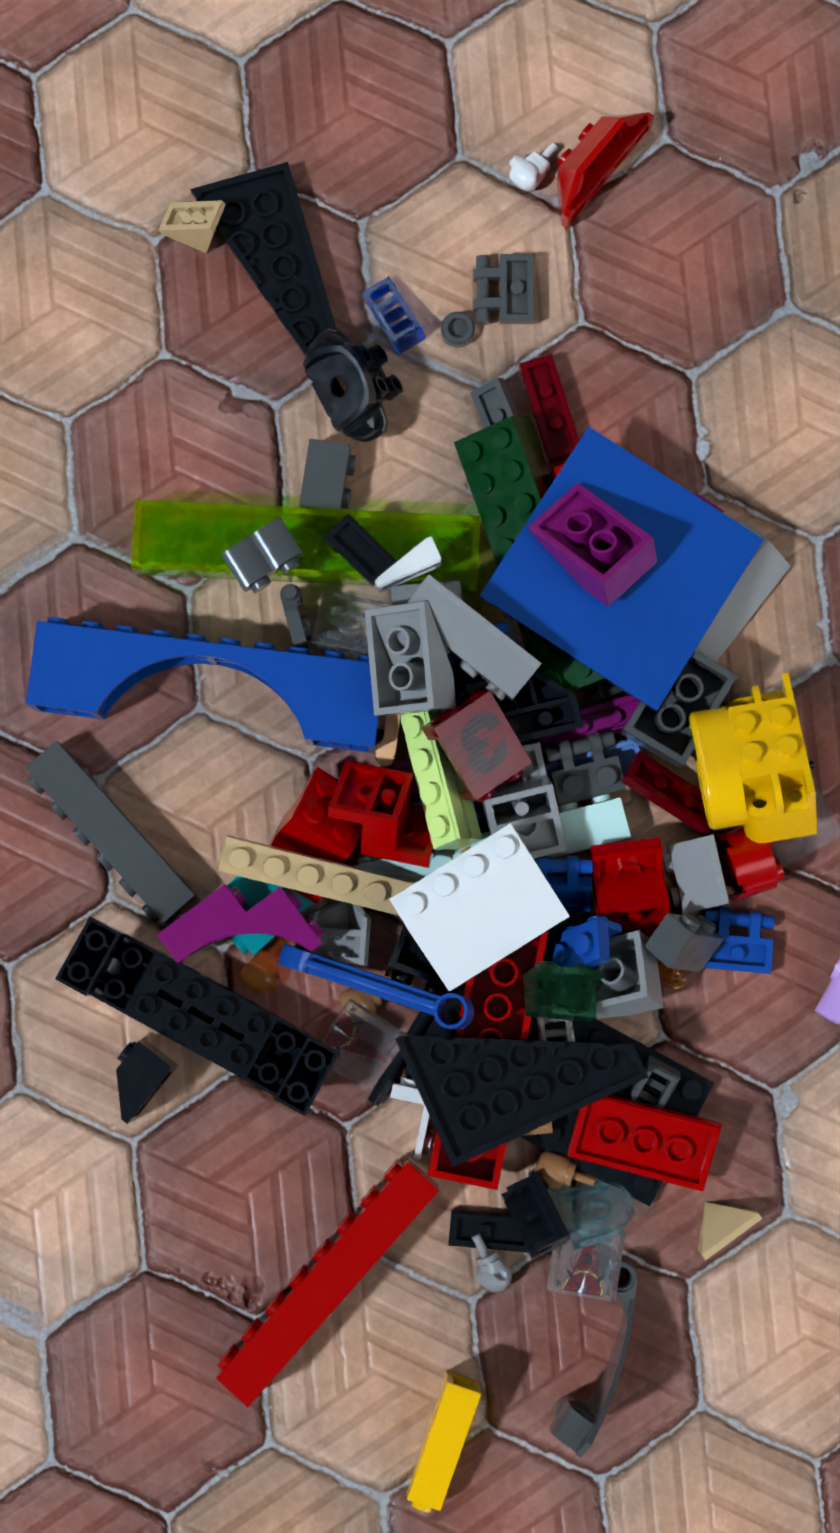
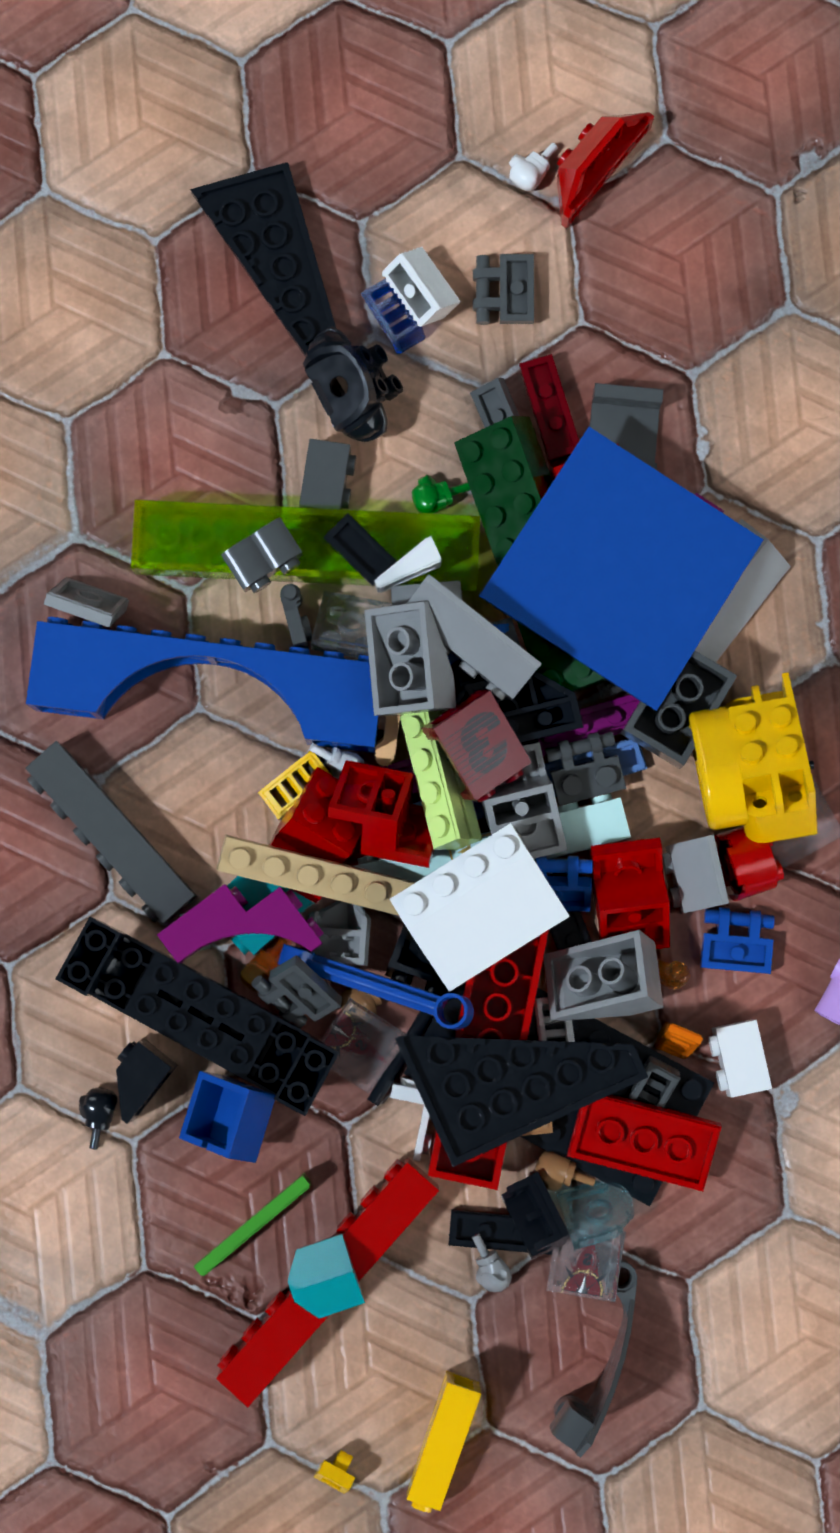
tan slope [159,200,226,254] -> none
dark grey tile [441,311,475,348] -> none
clear green bracket [523,961,602,1022] -> none
magenta slope [528,483,657,607] -> none
blue bracket [549,916,622,980] -> none
dark red plate [621,751,714,836] -> none
dark grey brick [644,912,724,972] -> none
tan slope [698,1202,762,1260] -> none
none -> light grey tile [44,577,129,628]
none -> black piece [79,1088,118,1150]
none -> blue piece [179,1071,276,1163]
none -> bright green tile [193,1173,311,1276]
none -> dark grey plate [252,955,342,1028]
none -> yellow slope [258,751,331,820]
none -> teal slope [288,1234,365,1319]
none -> white piece [309,743,364,780]
none -> yellow tile [314,1450,356,1494]
none -> white brick [382,246,460,327]
none -> green piece [411,475,470,515]
none -> dark grey panel [590,383,664,470]
none -> orange slope [655,1022,703,1059]
none -> white brick [708,1019,772,1098]

